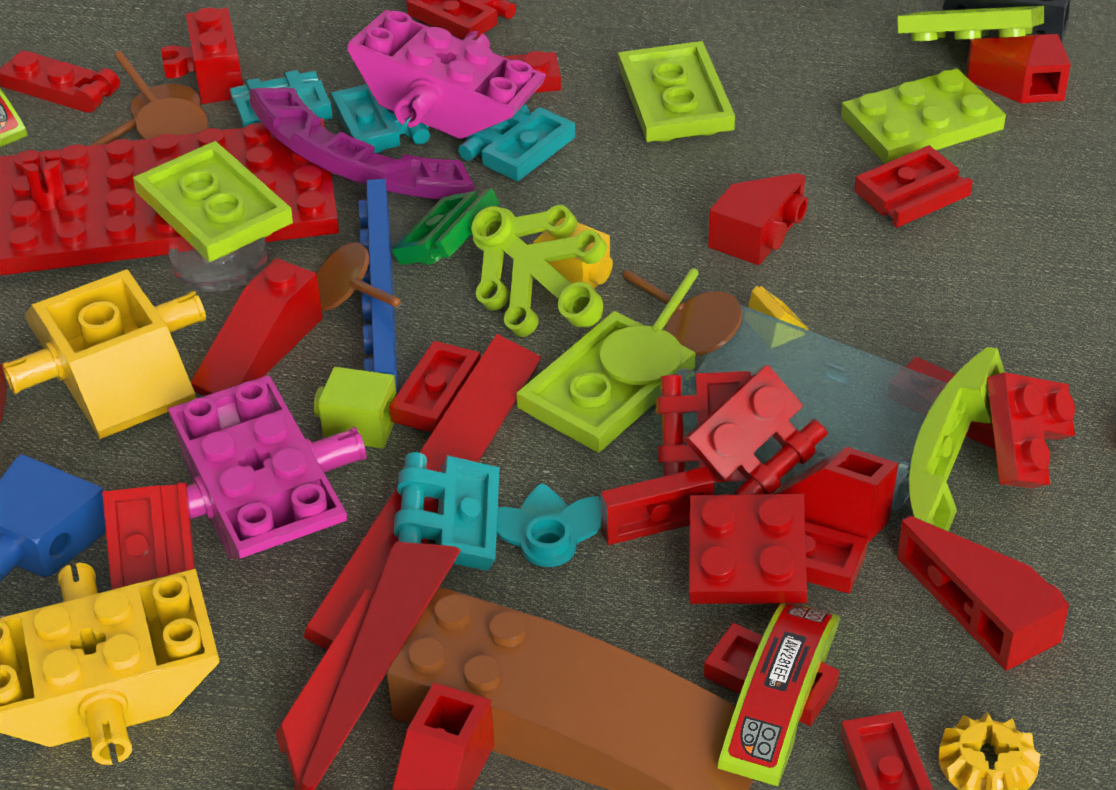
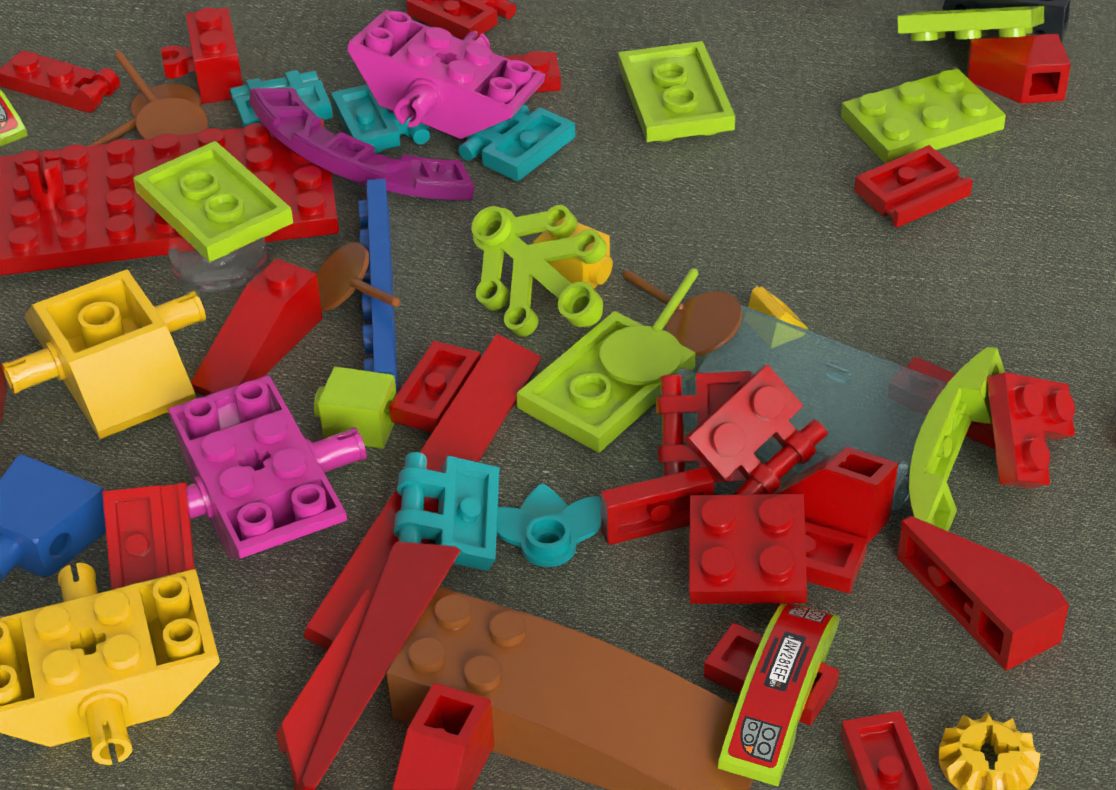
green plate [391,188,500,266] -> none
red slope [708,173,808,265] -> none

